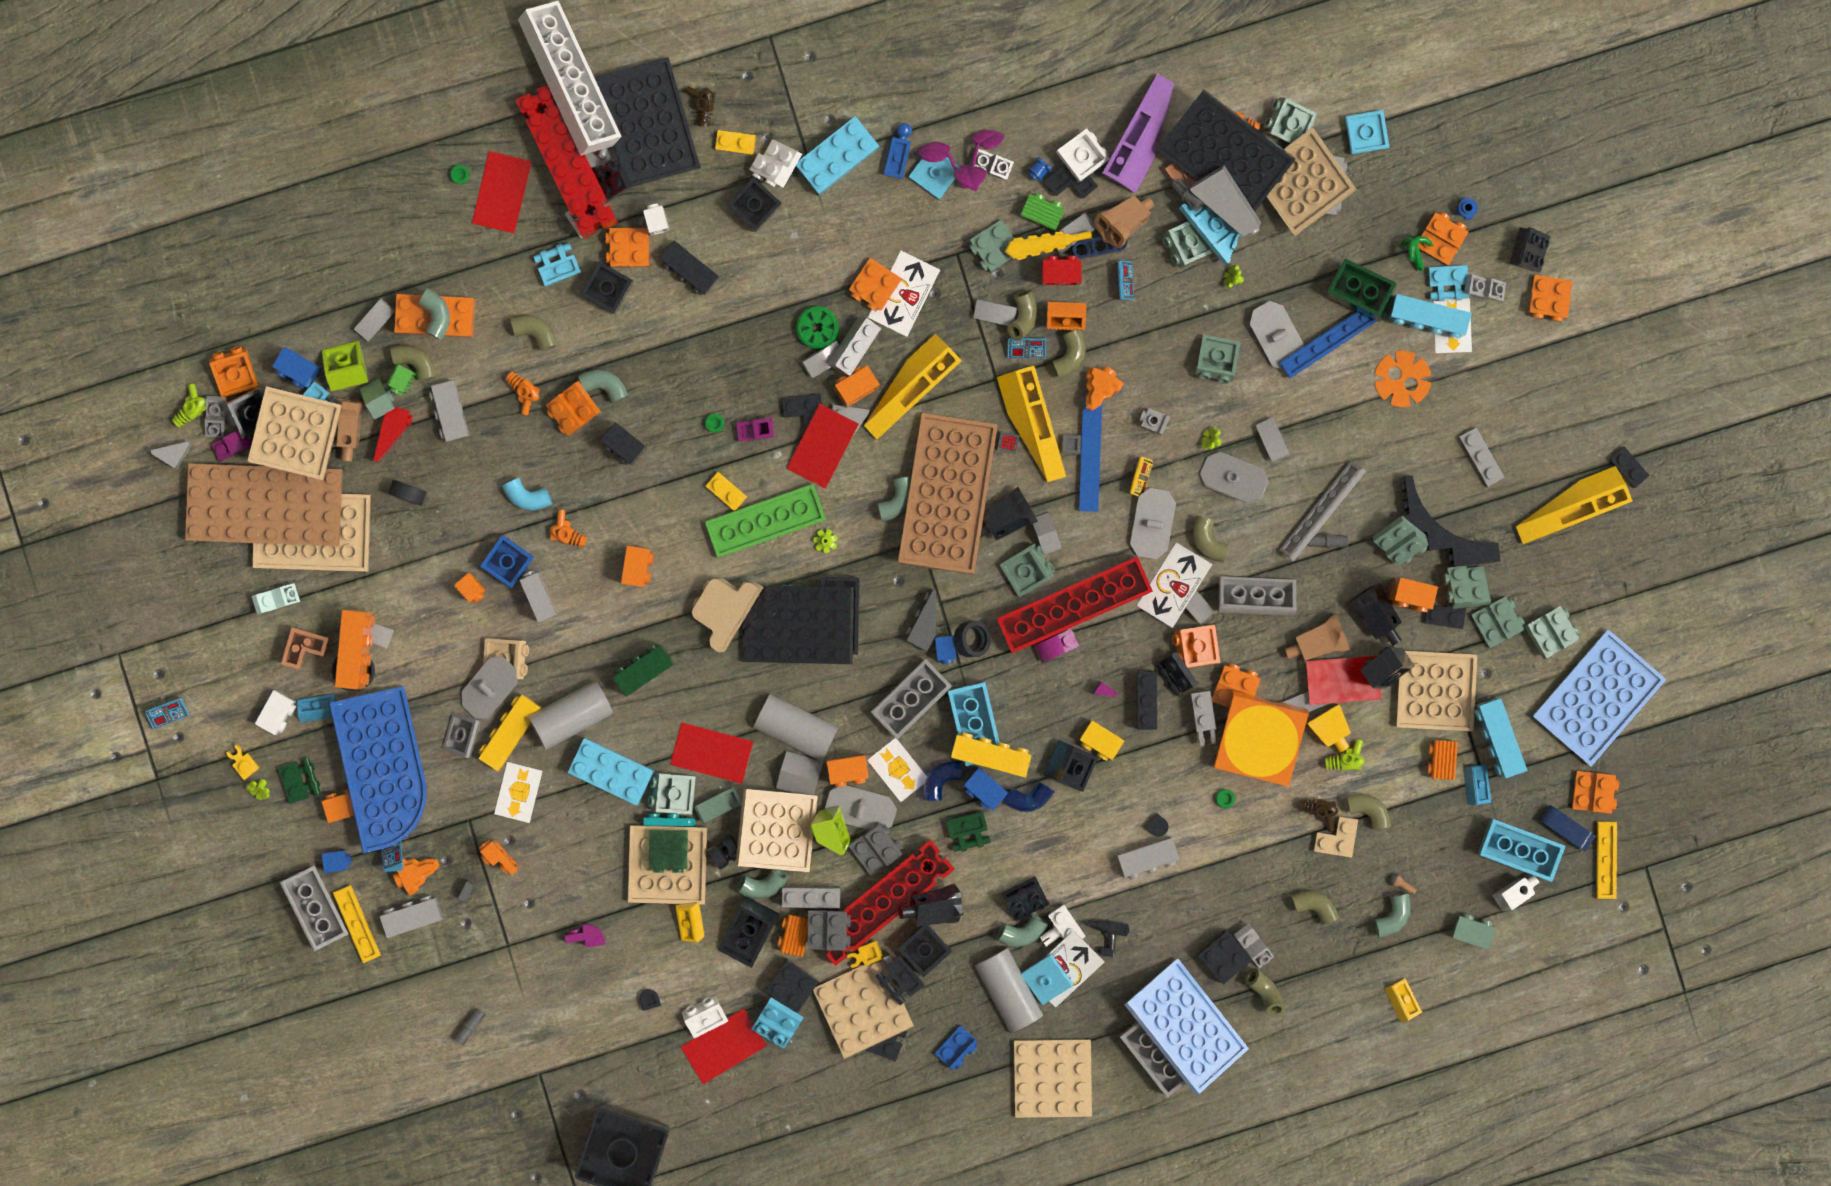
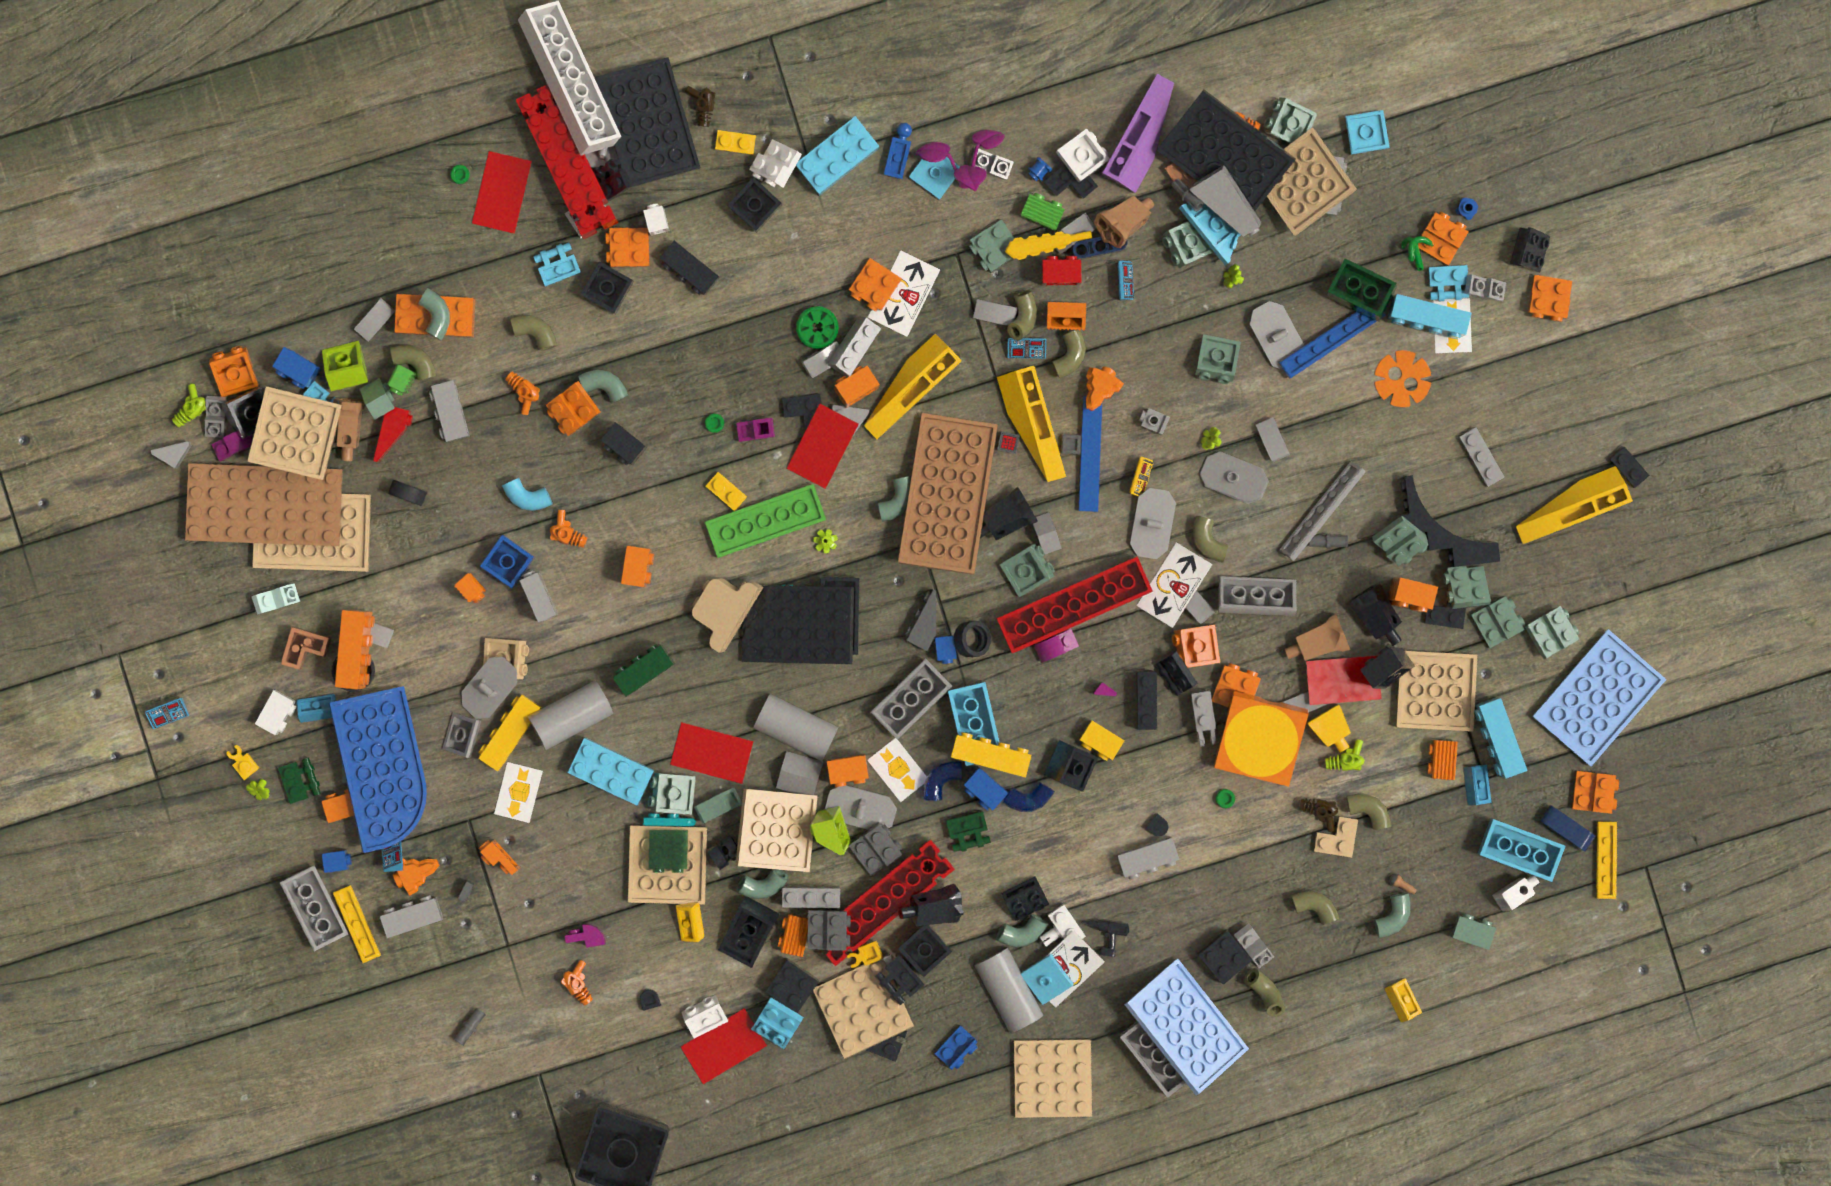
none -> orange piece [560,960,593,1006]

